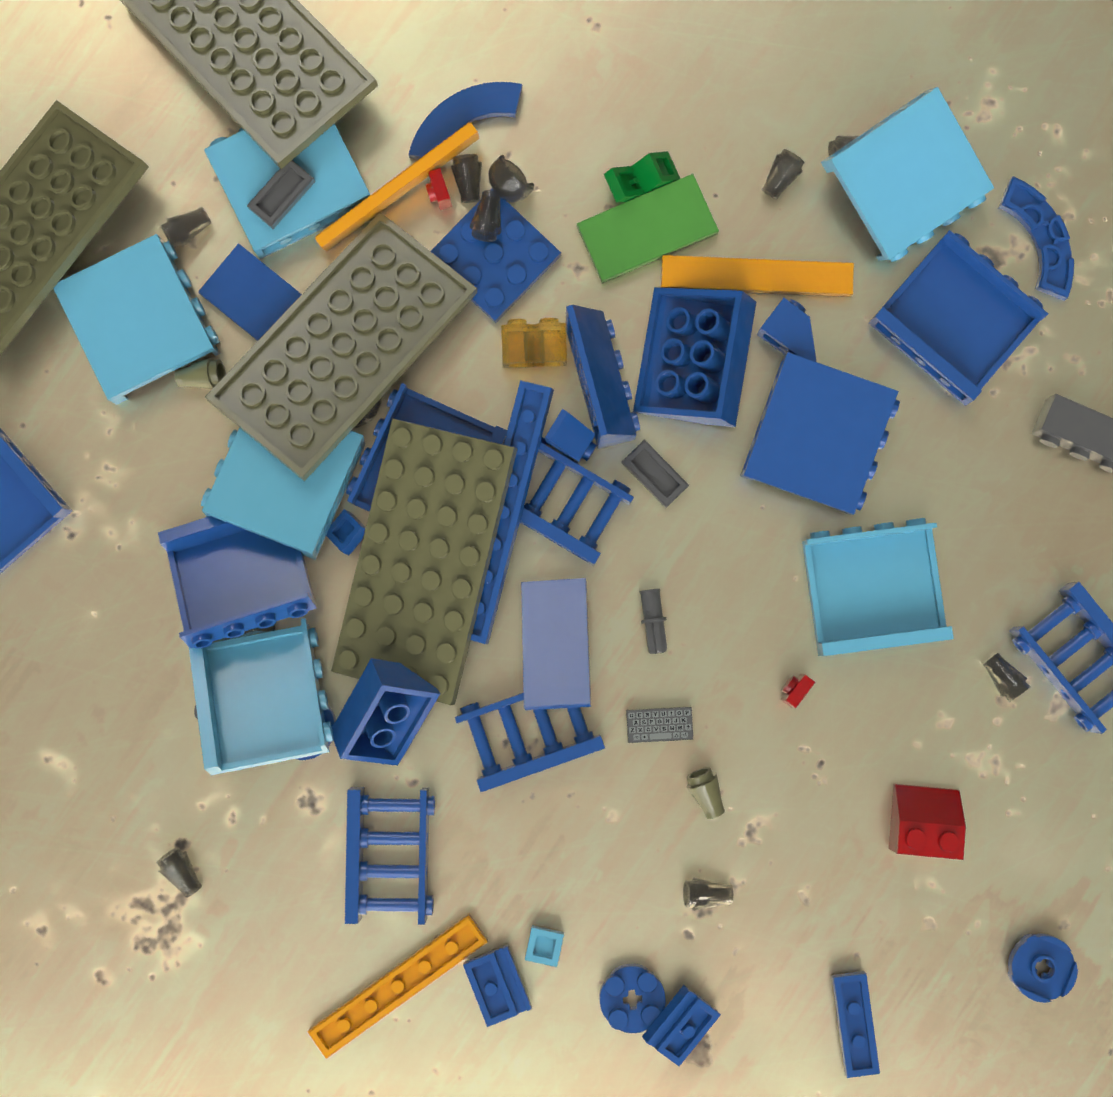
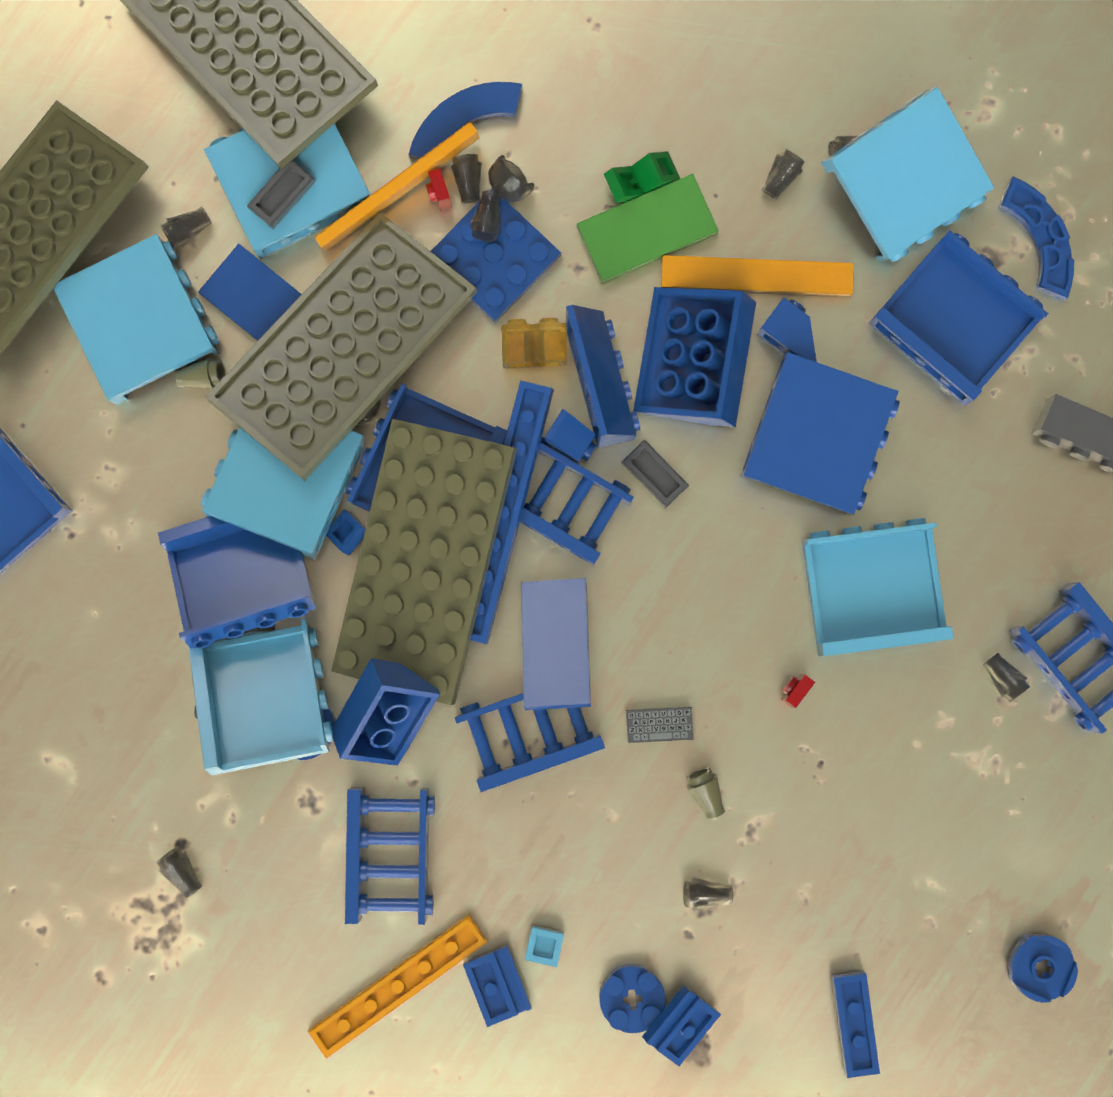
dark grey axle [639,589,667,654] -> none
red slope [889,784,966,860] -> none

